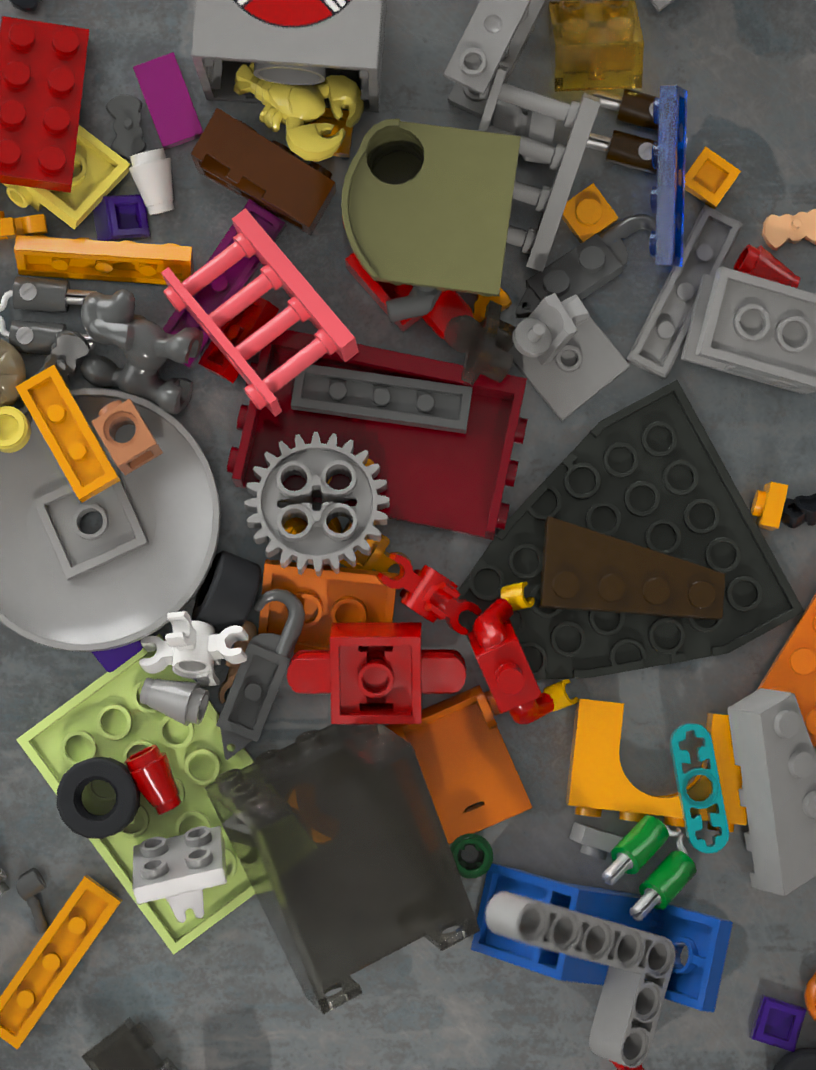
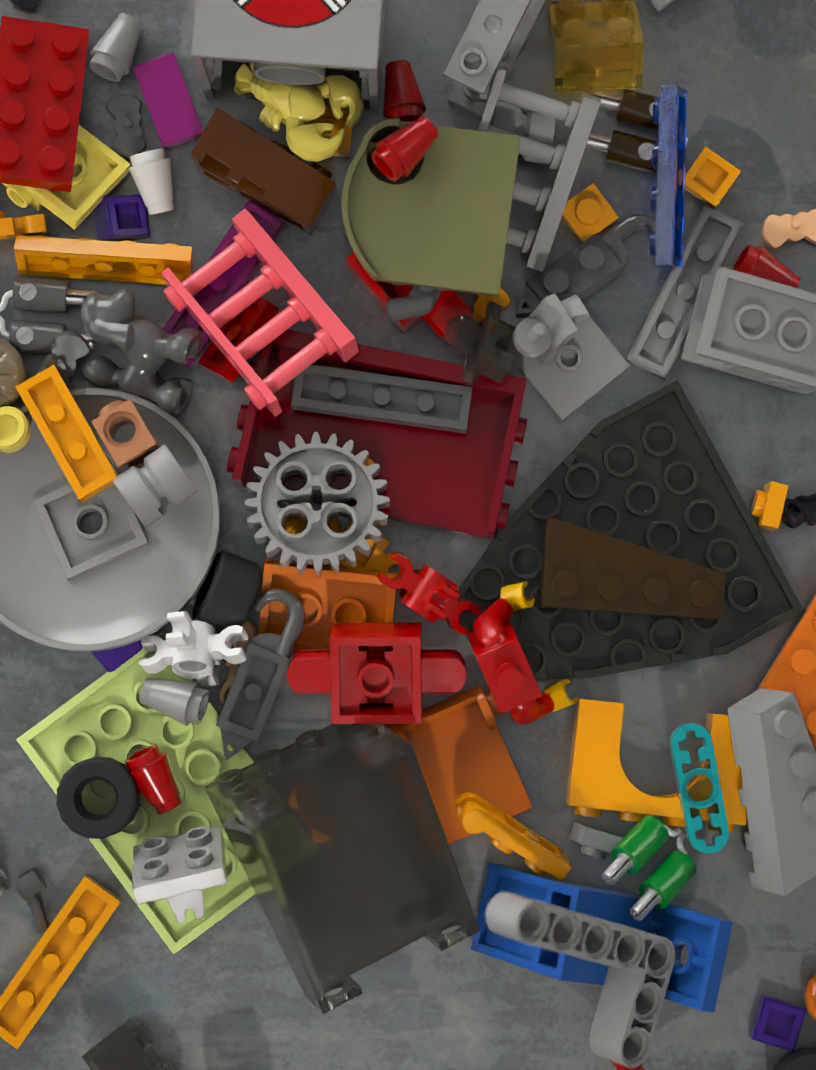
dark green cone [448,834,493,879] -> none
none -> light grey cone [89,13,143,82]
none -> light grey wheel [113,444,198,528]
none -> red cone [371,116,439,181]
none -> red cone [383,60,426,122]
none -> light orange plate [455,792,572,881]

